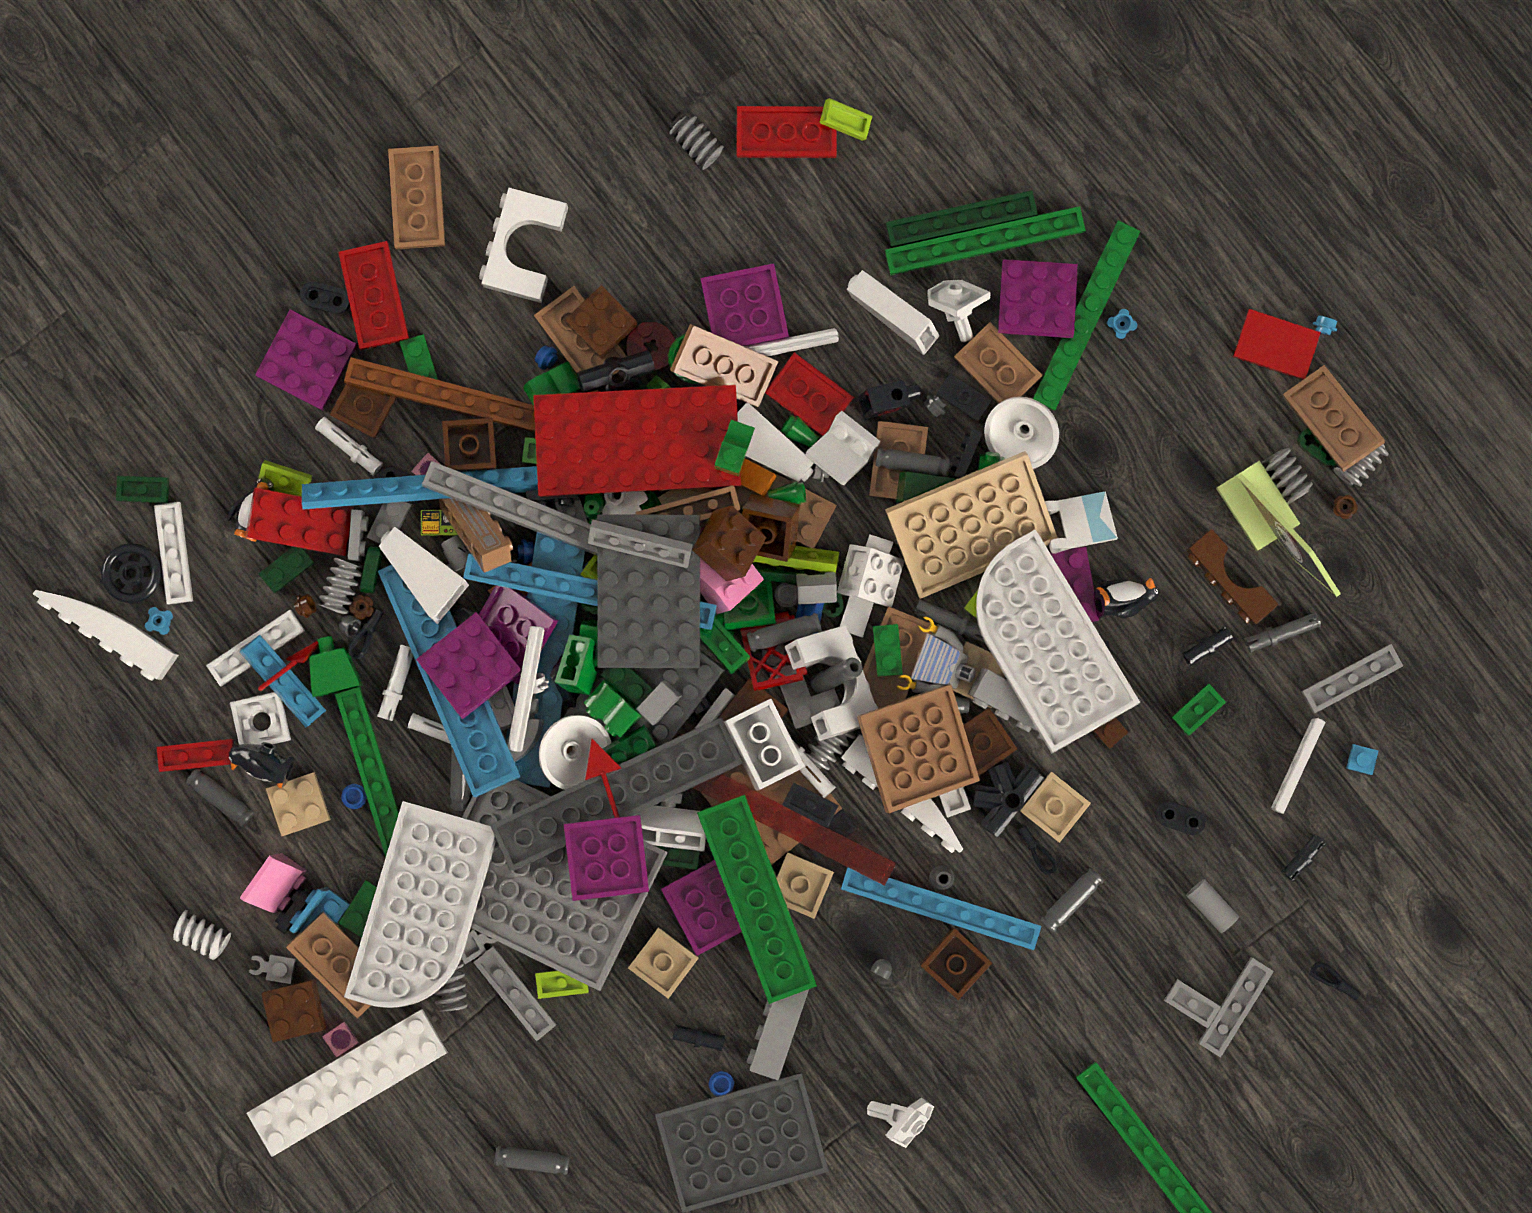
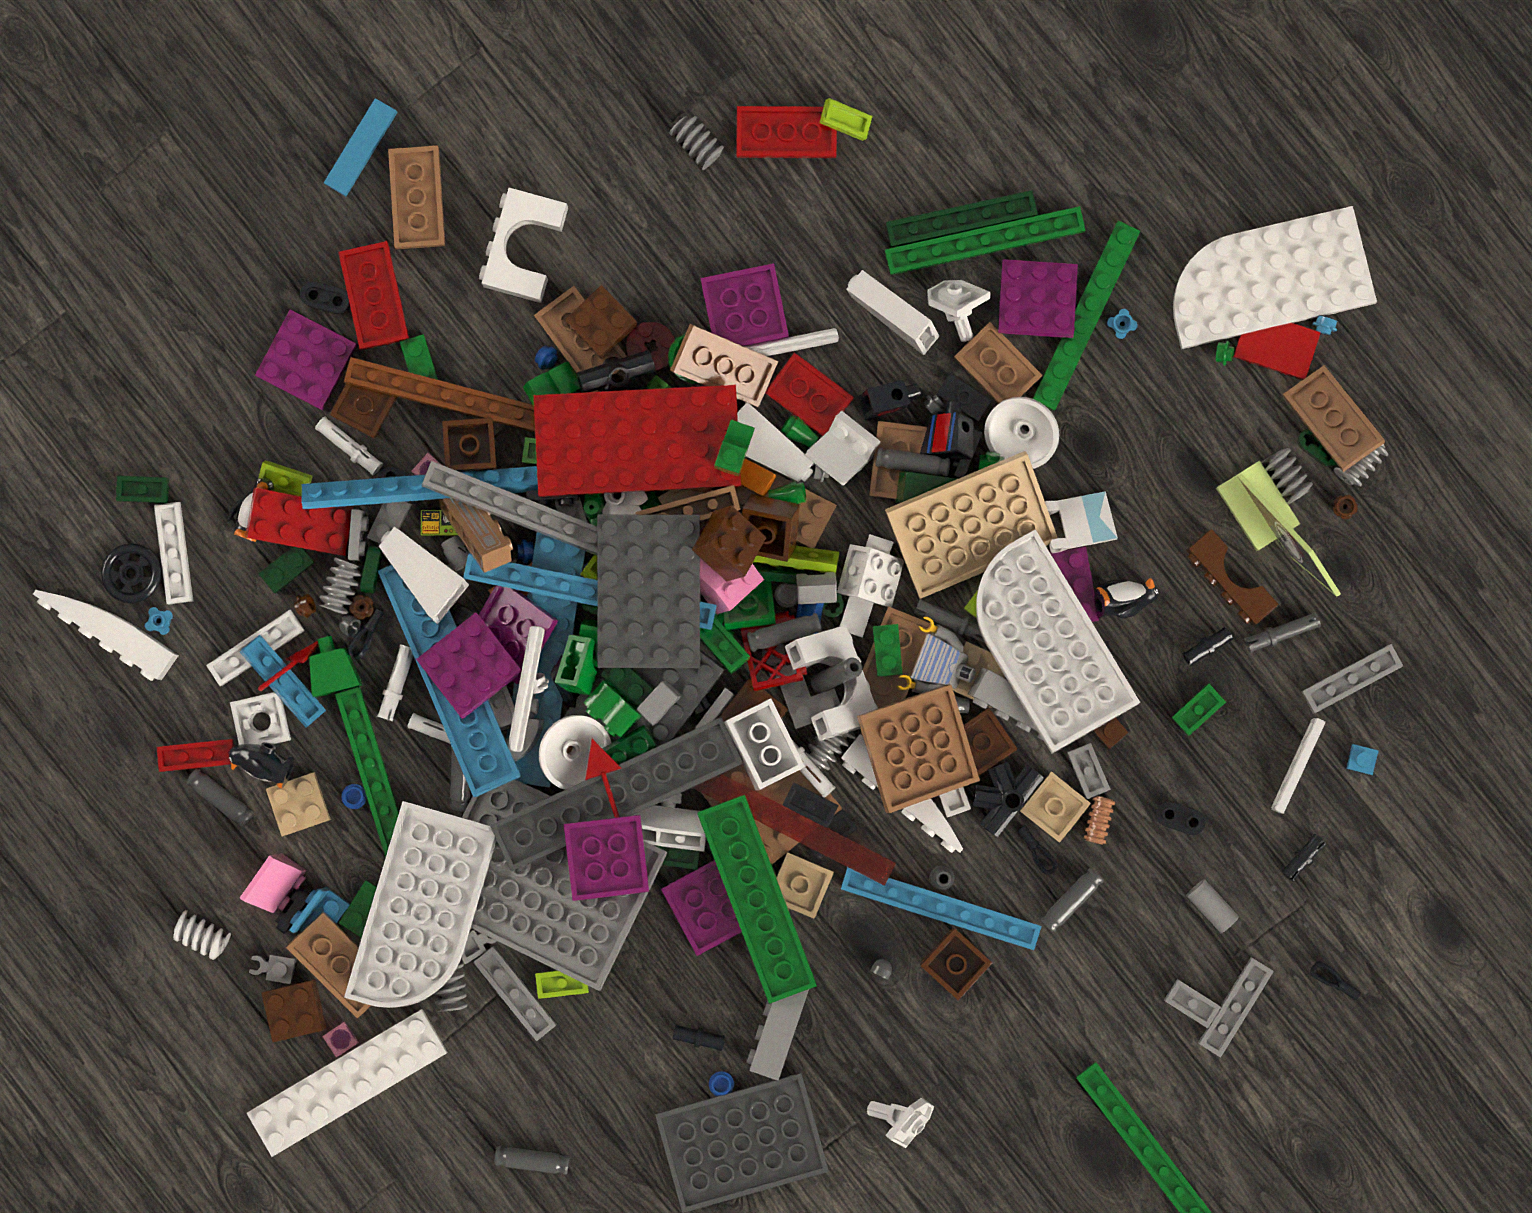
light grey plate [588,520,693,568] -> none
tan plate [628,927,699,999] -> none
none -> dark azure tile [324,98,398,197]
none -> black torso [920,401,974,460]
none -> light grey plate [1067,743,1110,799]
none -> nougat piece [1084,796,1115,845]
none -> white plate [1173,206,1377,349]
none -> green plate [1216,341,1234,366]

